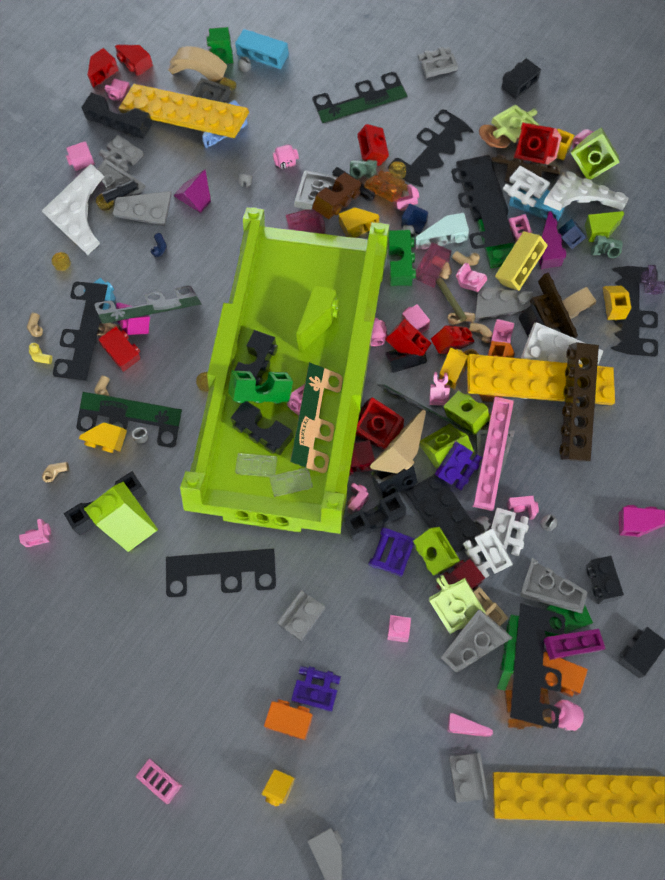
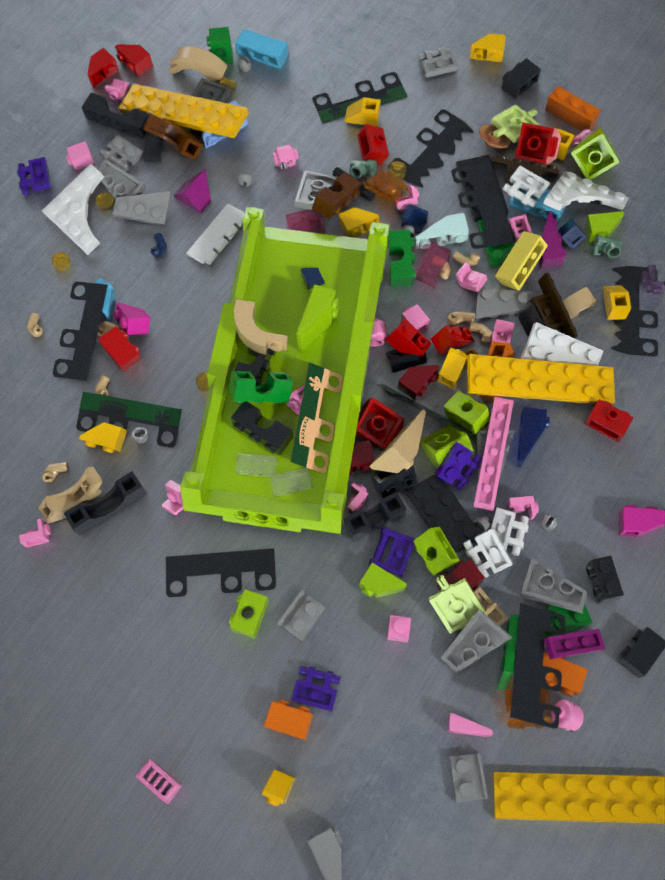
light yellow arm [28,343,52,364] -> none
lime slope [84,482,158,552] -> none
piece [94,286,202,324] -> none
black pin [102,179,139,203] -> none
bright pink plate [429,372,450,405] -> none
olive bar [436,278,467,321] -> none
dark brown brick [559,342,599,462] -> none
none -> dark purple plate [17,157,51,195]
none -> tan arch [38,467,103,524]
none -> reddish brown arch [143,112,203,160]
none -> black tile [143,131,163,162]
none -> bright pink bracket [162,480,184,515]
none -> white windscreen [186,204,244,265]
none -> lime brick [229,589,269,639]
none -> tan arch [234,299,288,355]
none -> dark blue slope [300,268,325,290]
none -> yellow slope [344,97,381,126]
none -> lime slope [359,563,407,598]
none -> dark red slope [398,364,439,401]
none -> yellow slope [470,33,506,62]
none -> clear blue slope [517,407,550,468]
none -> orange brick [545,86,601,131]
none -> red brick [585,399,634,443]

